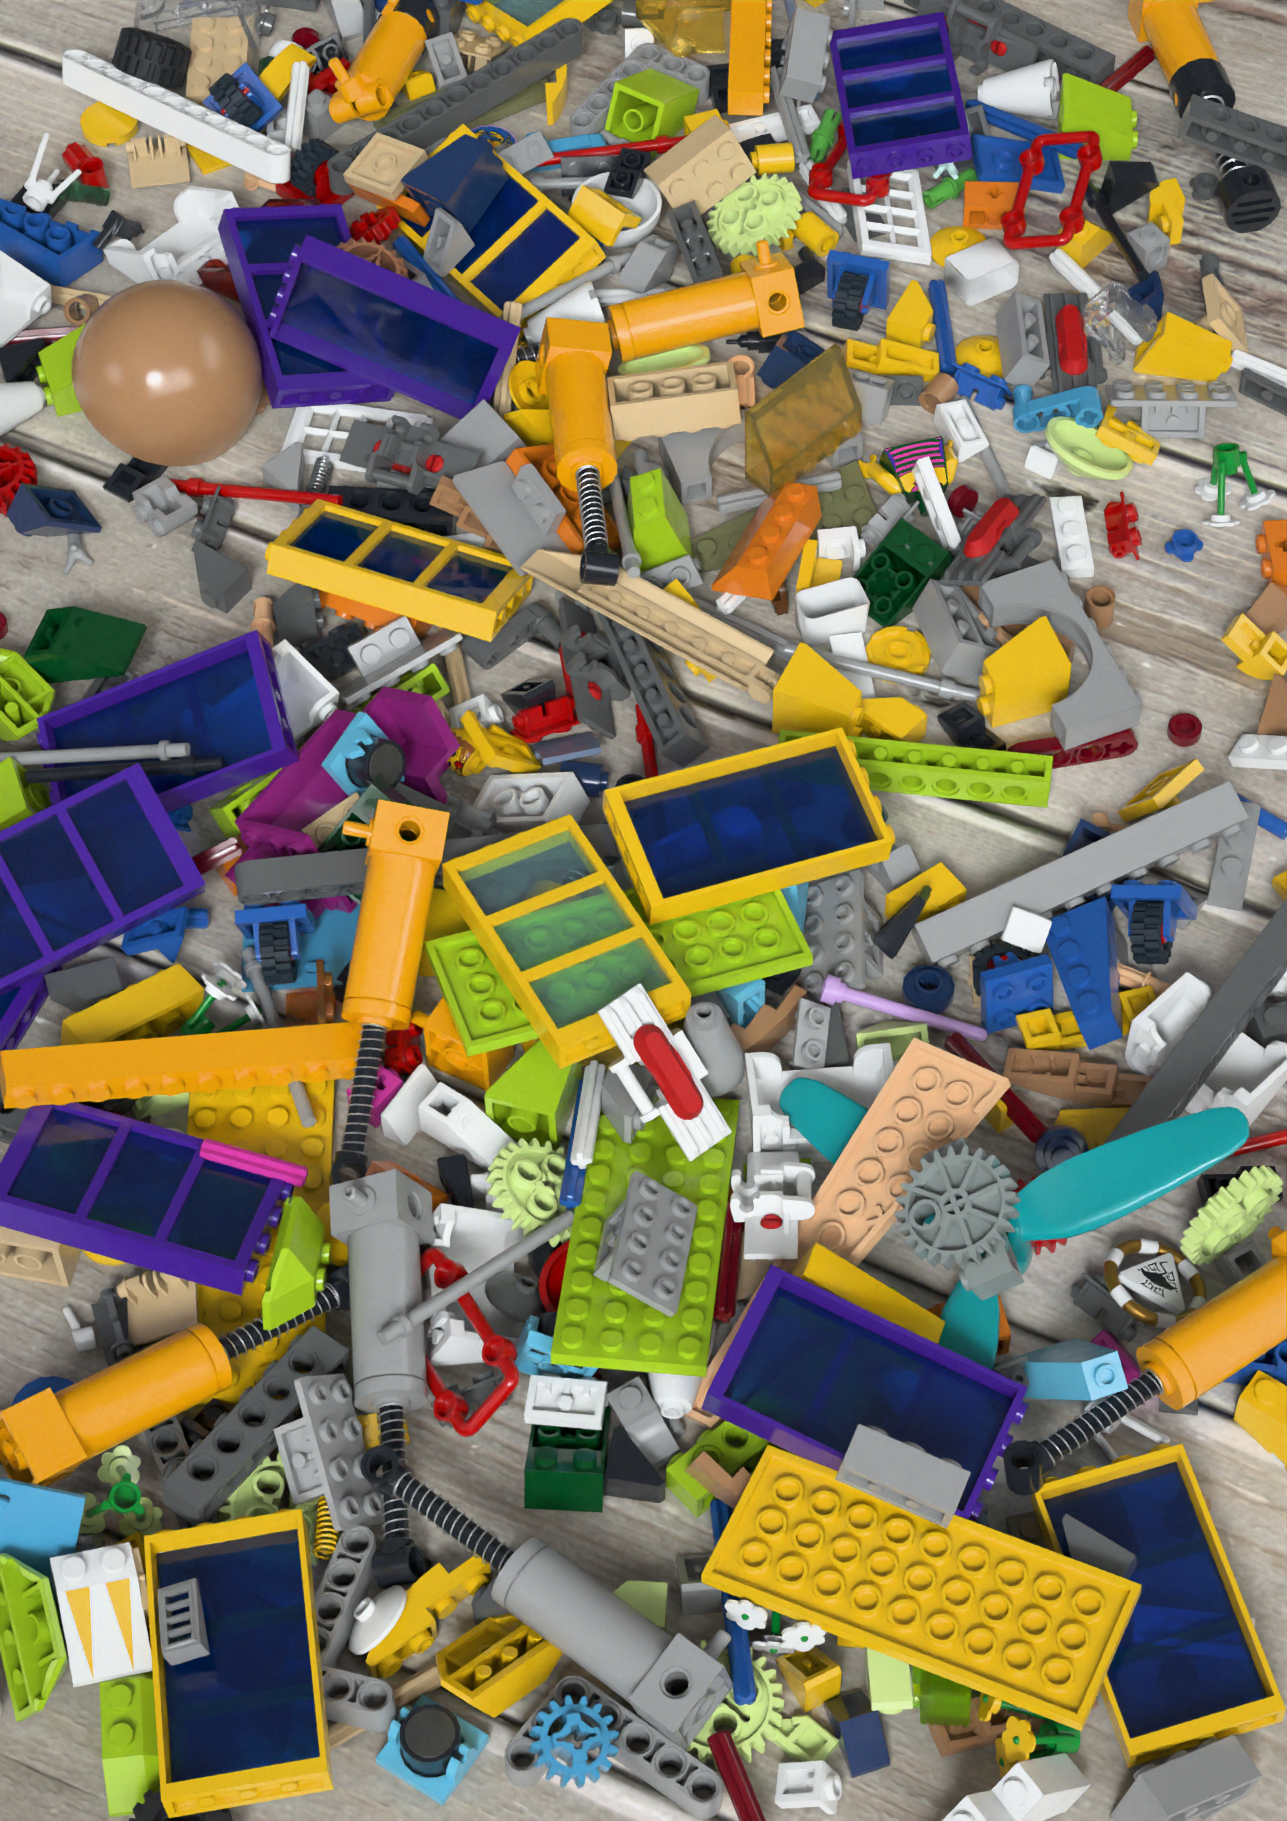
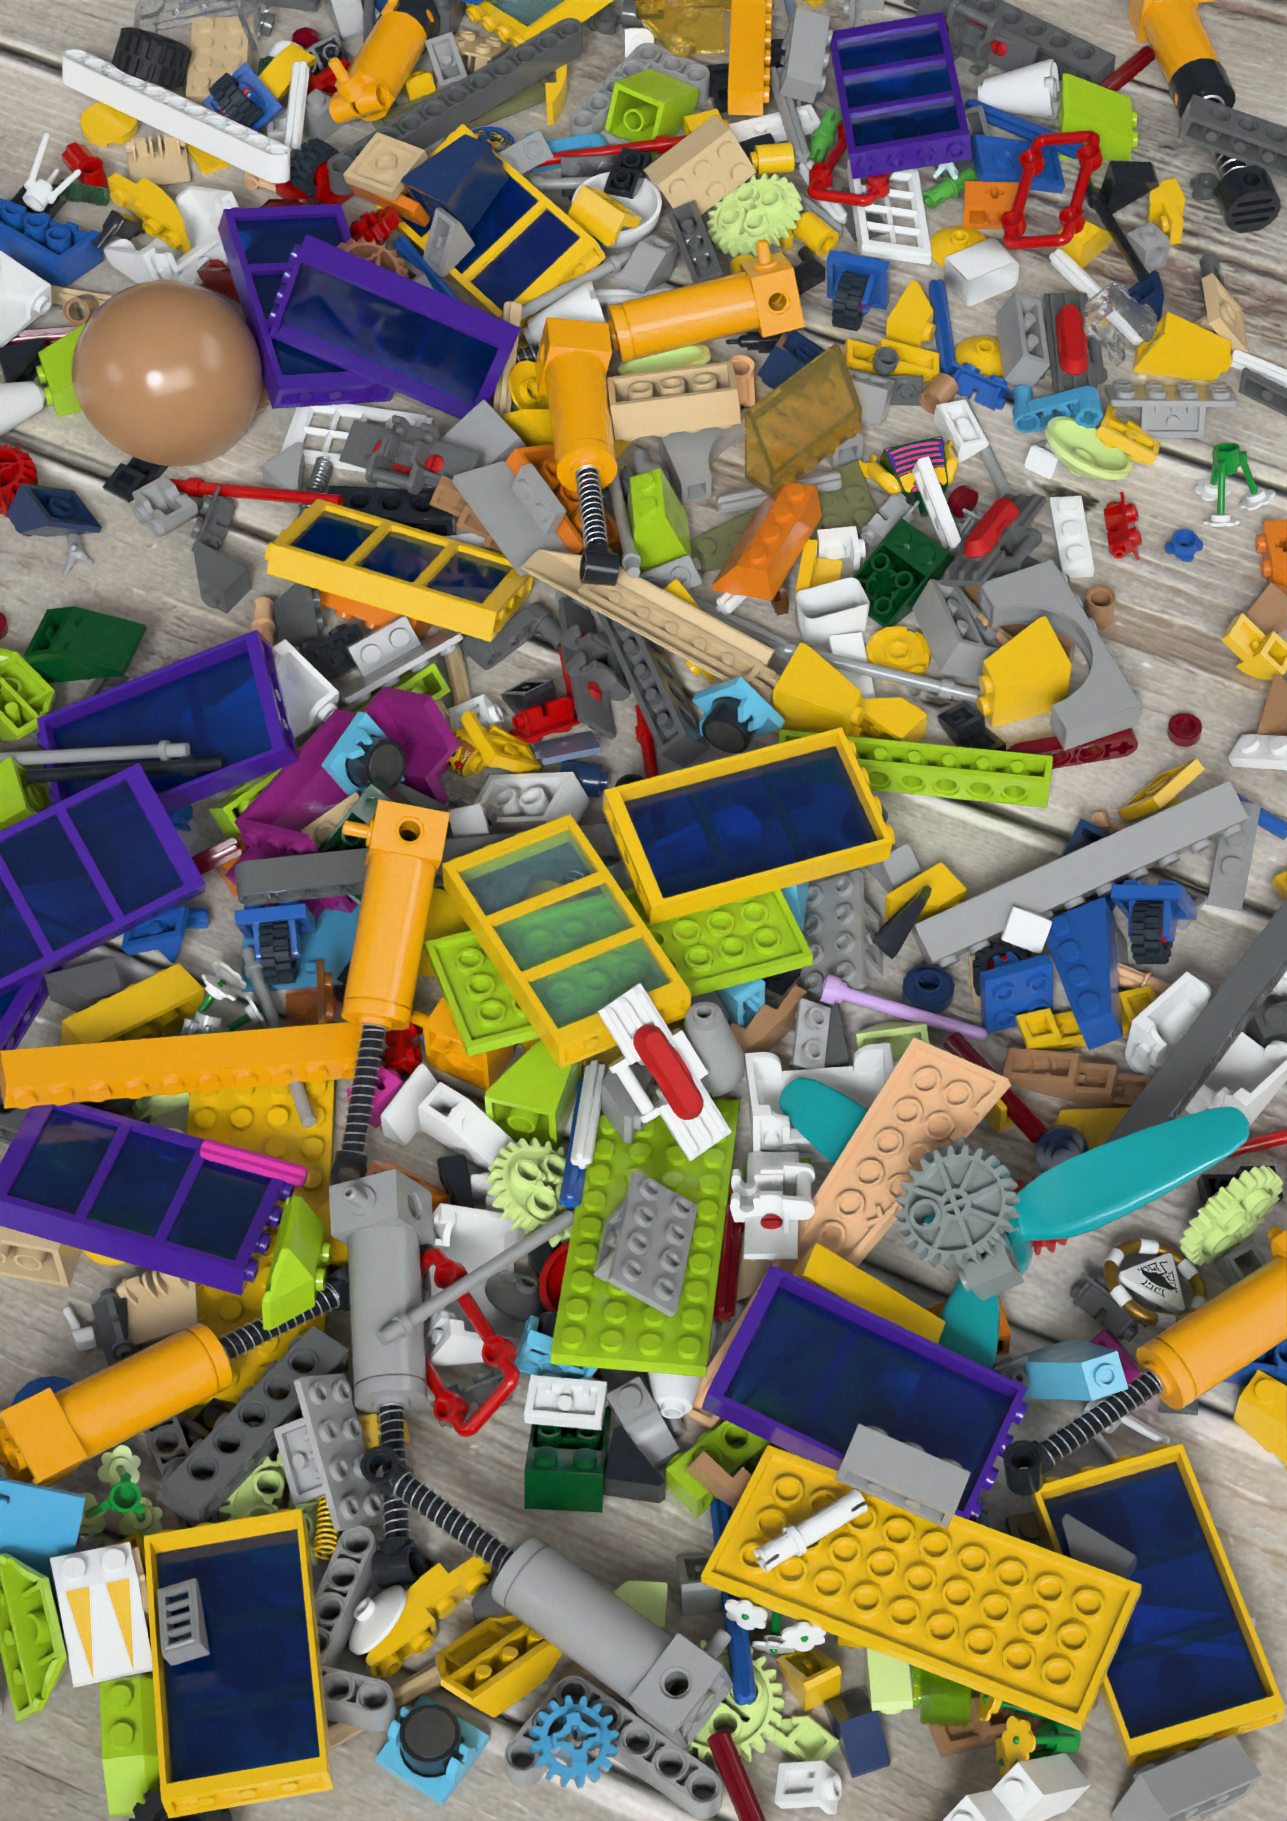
none -> yellow slope [107,172,191,254]
none -> light grey gear [181,1011,229,1036]
none -> light grey slope [447,803,490,839]
none -> piece [692,676,785,754]
none -> white pin [753,1489,868,1573]
none -> dark grey hinge [872,347,899,375]

